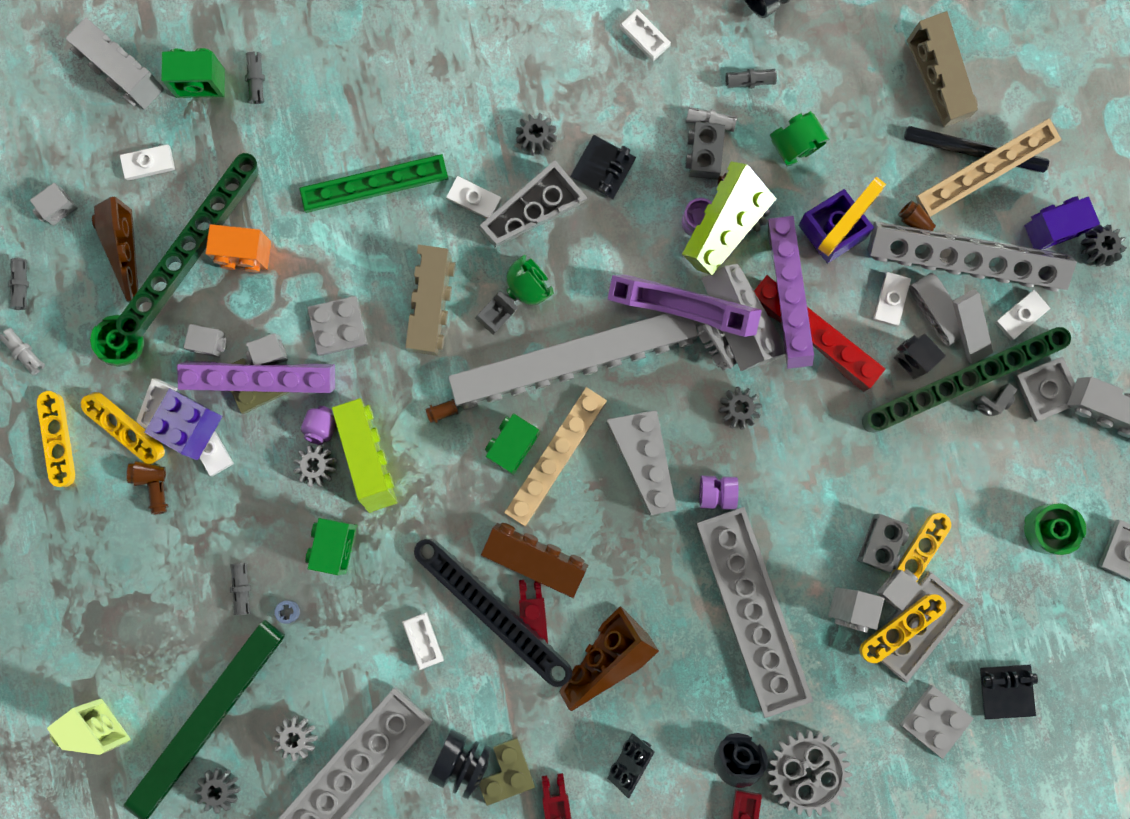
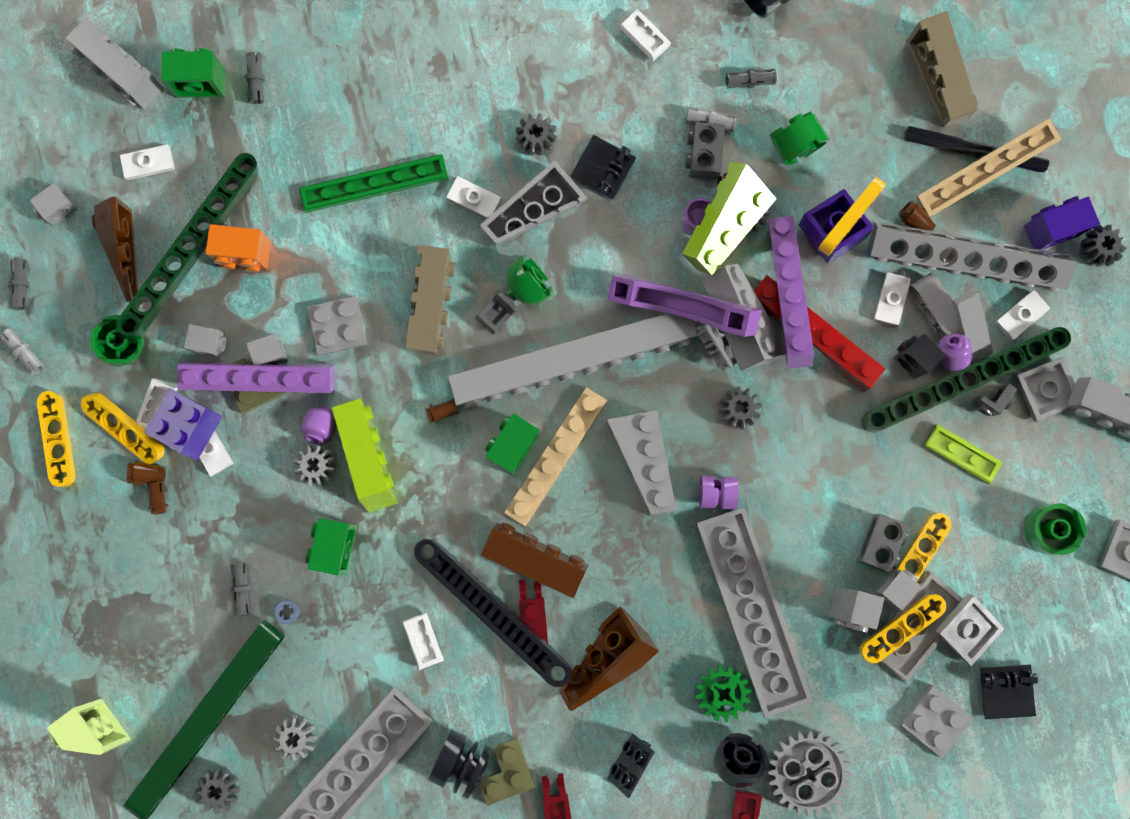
none -> green gear [695,665,751,722]
none -> lime tile [923,424,1003,484]
none -> light grey plate [935,593,1005,666]
none -> medium lavender head [938,334,972,371]

